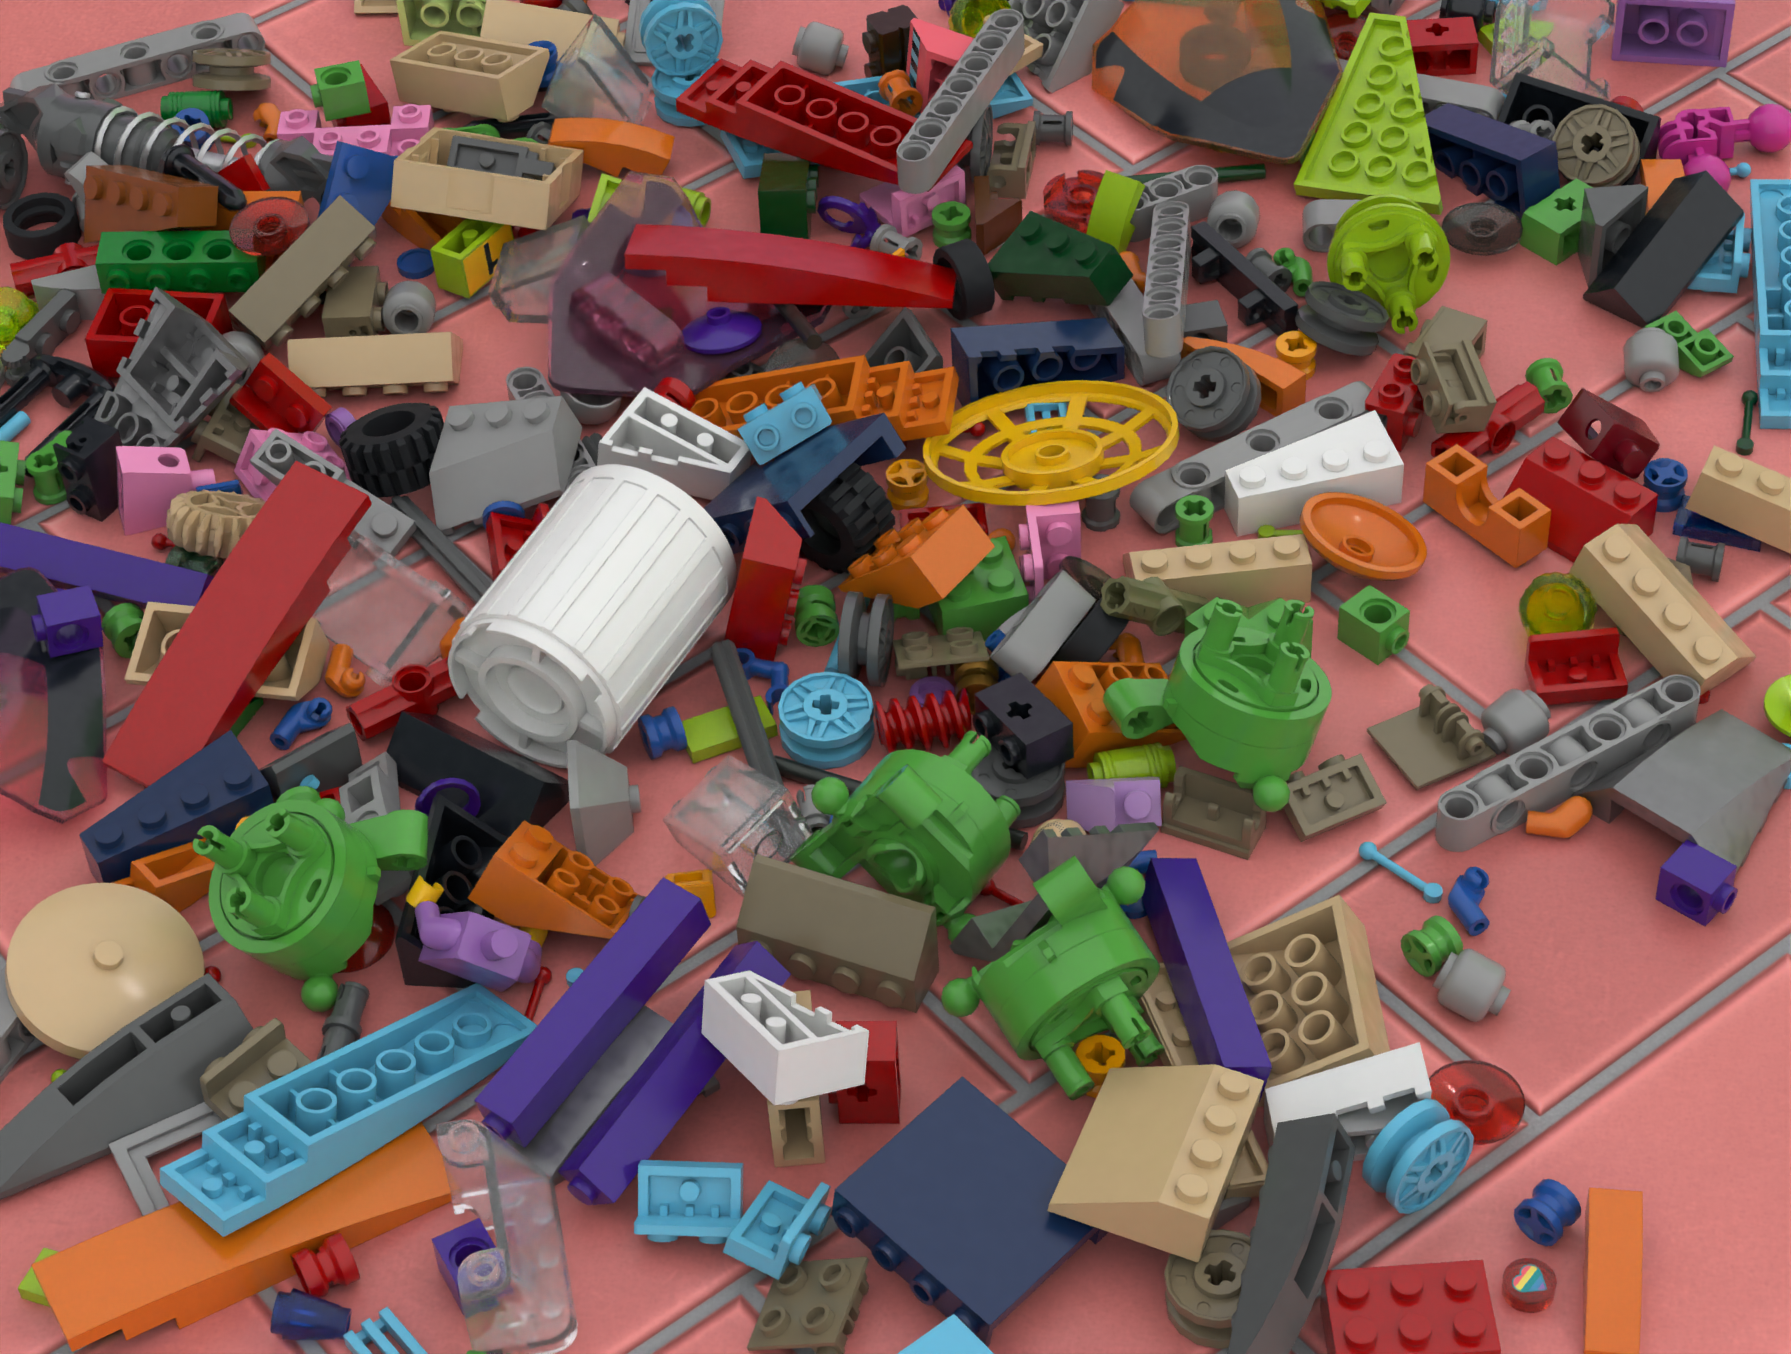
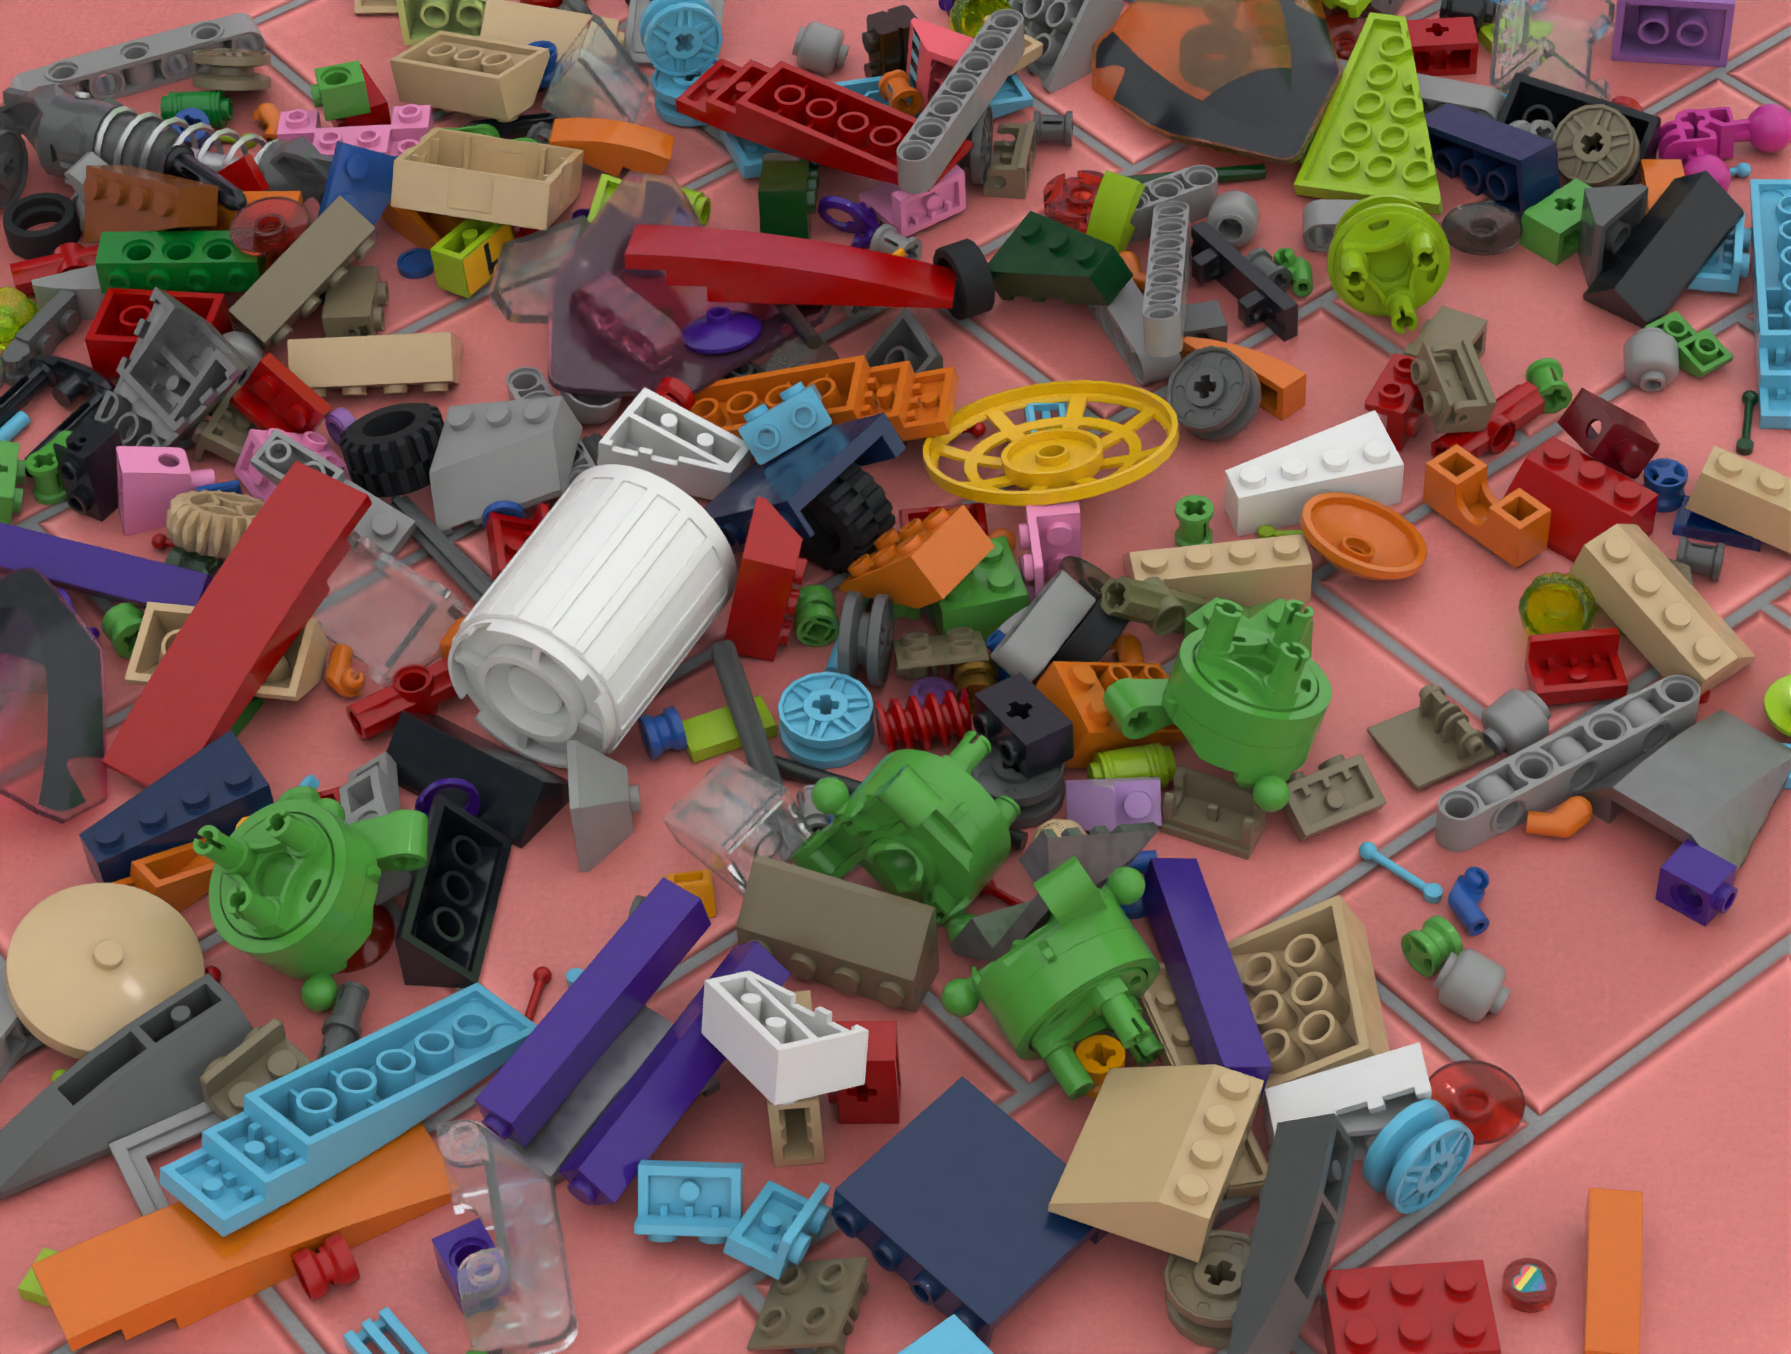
dark purple brick [31,585,103,658] -> none
dark grey slope [259,722,363,803] -> none
blue arm [270,697,333,750] -> none
clear blue cone [270,1288,352,1341] -> none
light grey head [382,280,436,334] -> none
medium lavender torso [406,875,549,992] -> none
dark grey hinge [447,135,556,181] -> none
orange slope [468,820,641,939] -> none
blue arm [737,648,789,715] -> none
light orange wheel [886,459,929,511] -> none
bright green wheel [932,201,971,248] -> none
dark blue wedge [951,318,1125,407] -> none
reddish brown slope [974,176,1022,256] -> none
dark grey bush [1082,474,1120,532] -> none
light grey beam [1129,381,1387,534] -> none
light orange wheel [1275,331,1317,380] -> none
dark grey wheel [1295,281,1389,356] -> none
bright green brick [1337,585,1410,665] -> none
blue wheel [1514,1179,1582,1246] -> none

